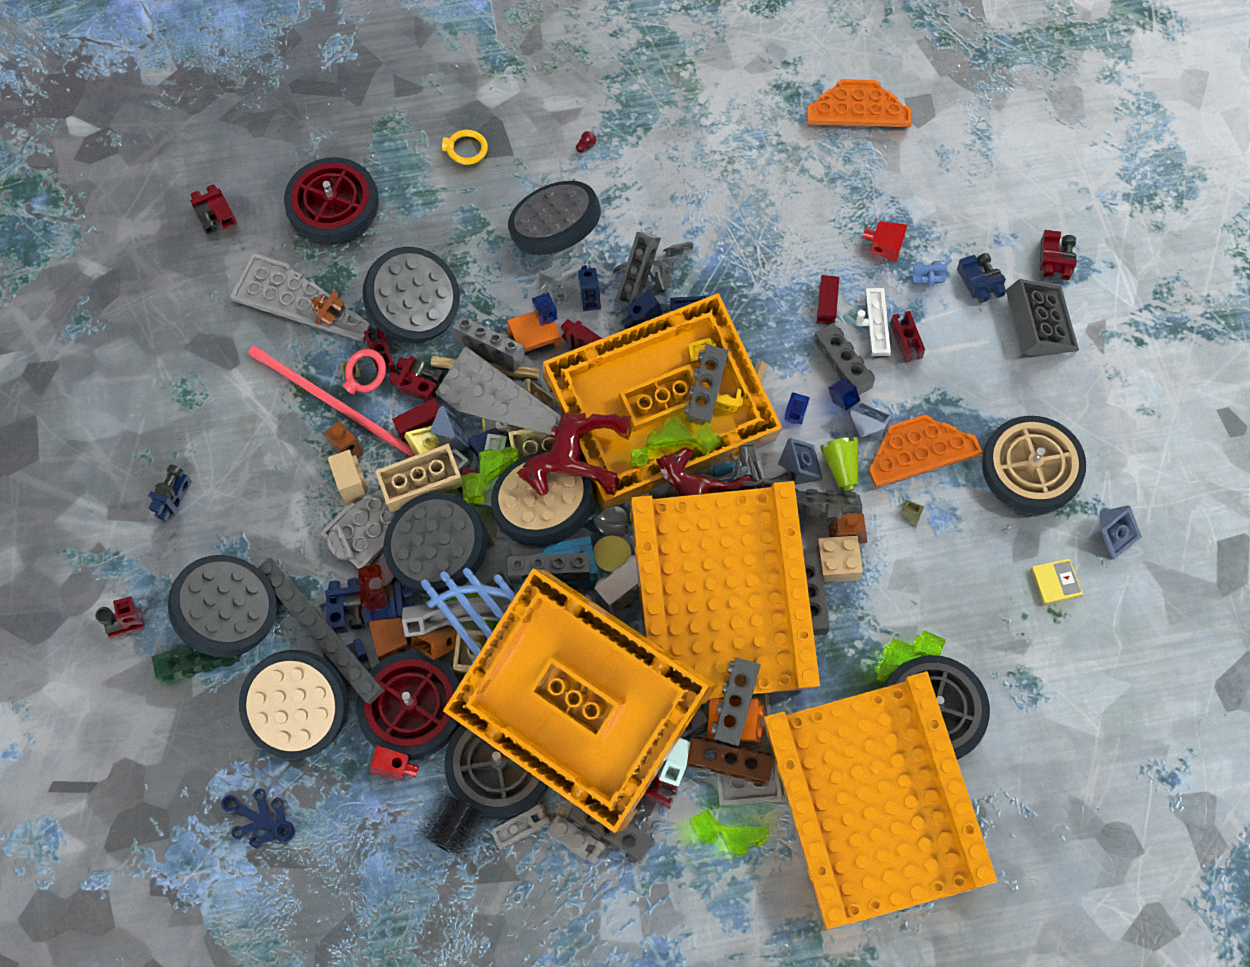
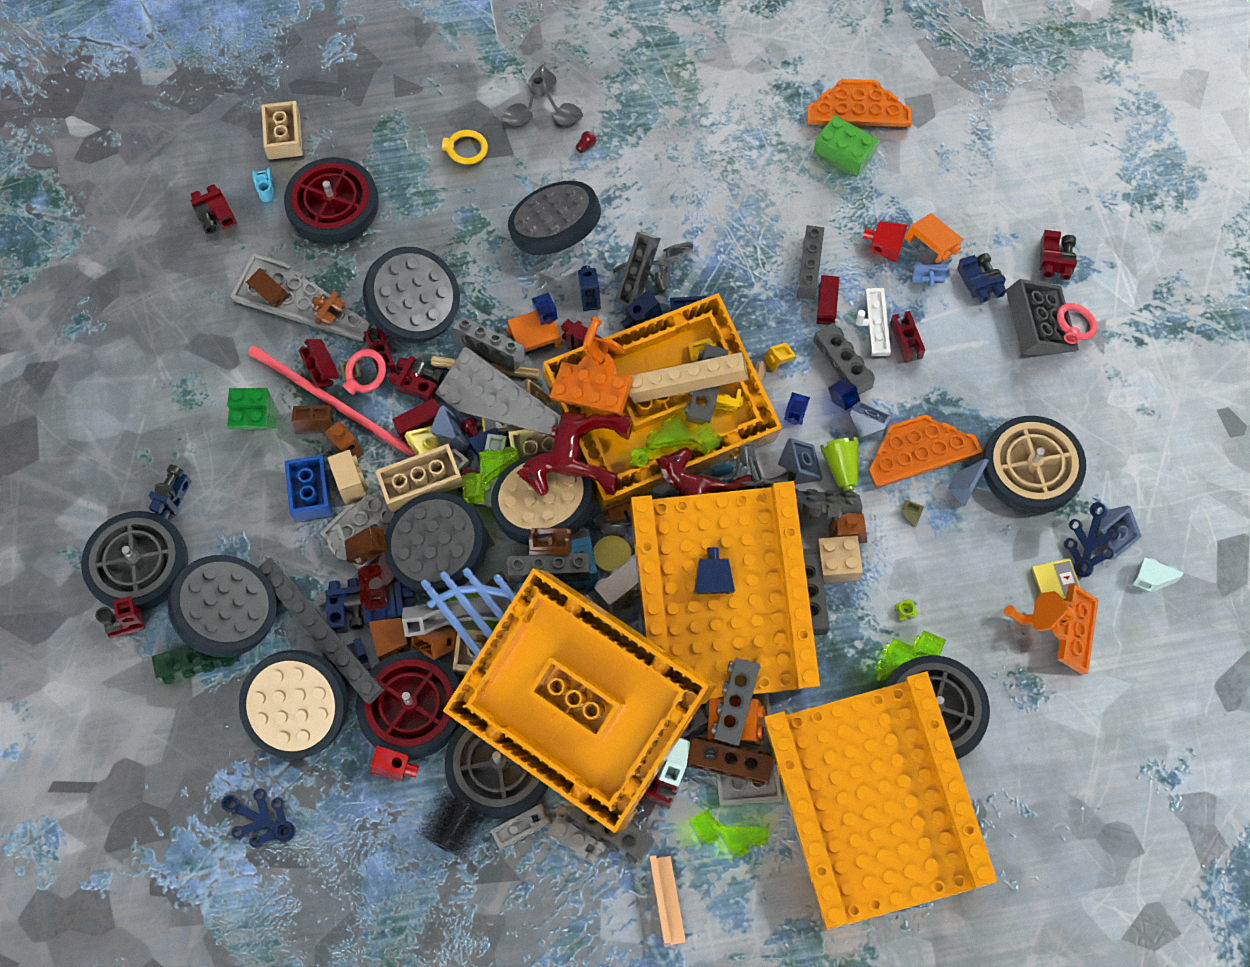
none -> dark grey wheel [81,511,188,611]
none -> green brick [227,388,279,429]
none -> reddish brown hinge [246,268,290,307]
none -> medium azure piece [252,168,275,202]
none -> tan brick [261,101,303,160]
none -> blue brick [284,455,333,522]
none -> reddish brown hinge [291,405,334,434]
none -> dark red piece [298,339,340,387]
none -> reddish brown piece [344,526,388,565]
none -> dark red piece [460,417,481,438]
none -> dark grey plant [501,64,583,126]
none -> reddish brown hinge [529,528,572,555]
none -> orange plate [549,317,634,416]
none -> reddish brown hinge [603,495,640,524]
none -> tan brick [629,352,749,403]
none -> light nougat fence [650,855,686,947]
none -> dark blue torso [694,547,735,594]
none -> yellow bracket [763,342,796,372]
none -> dark grey brick [797,225,825,300]
none -> bright green brick [814,115,879,176]
none -> lime plate [895,599,918,621]
none -> orange panel [904,213,964,264]
none -> sand blue slope [948,458,989,506]
none -> orange plate [1004,584,1098,674]
none -> coral piece [1057,303,1097,344]
none -> dark blue plant [1064,502,1121,578]
none -> light aqua slope [1132,558,1183,592]

